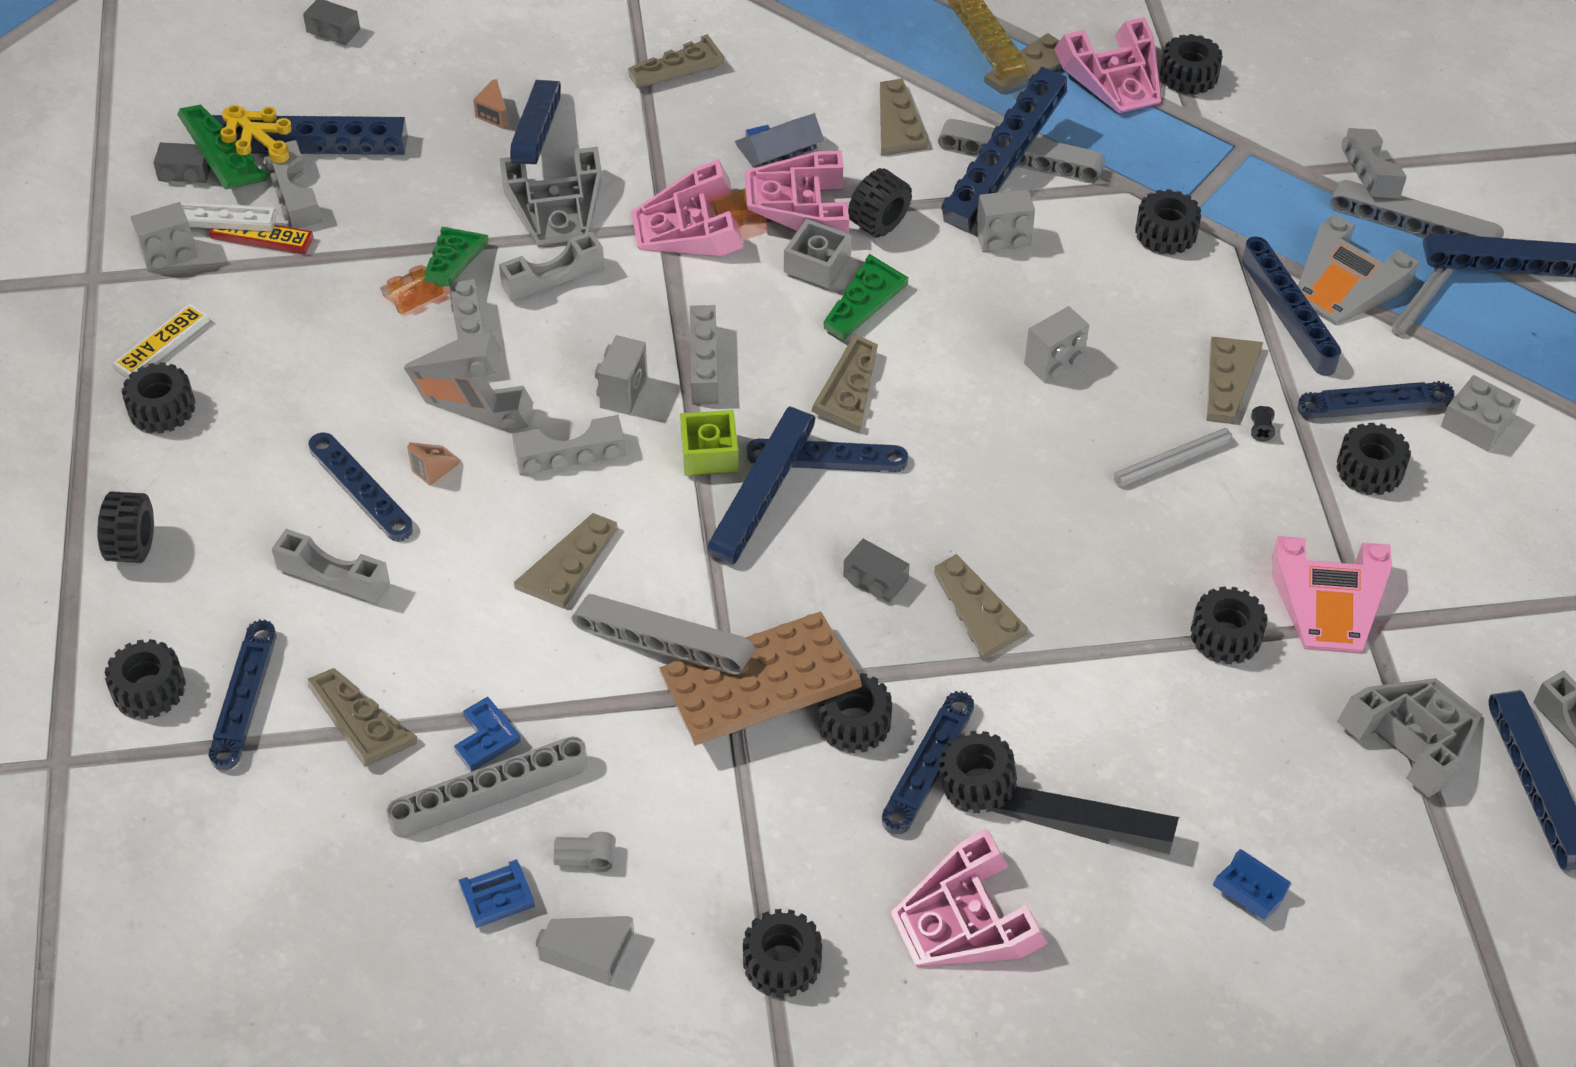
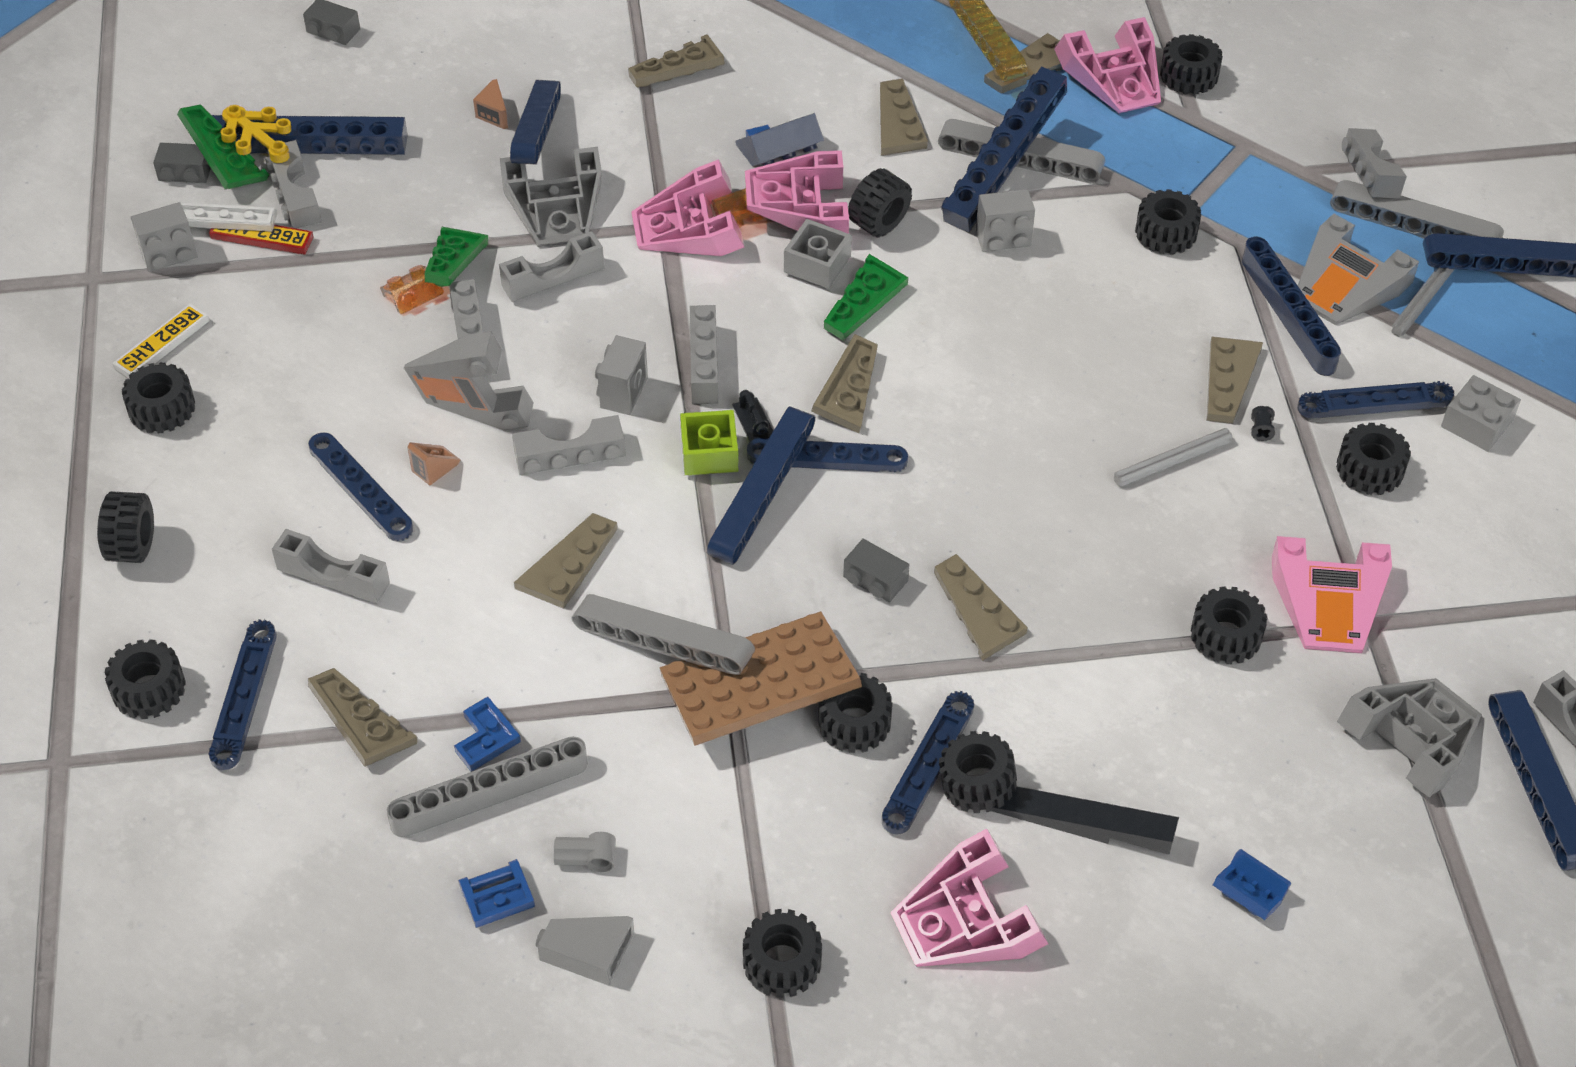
light grey brick [1024,306,1089,383] -> none
none -> black hinge [732,390,773,442]

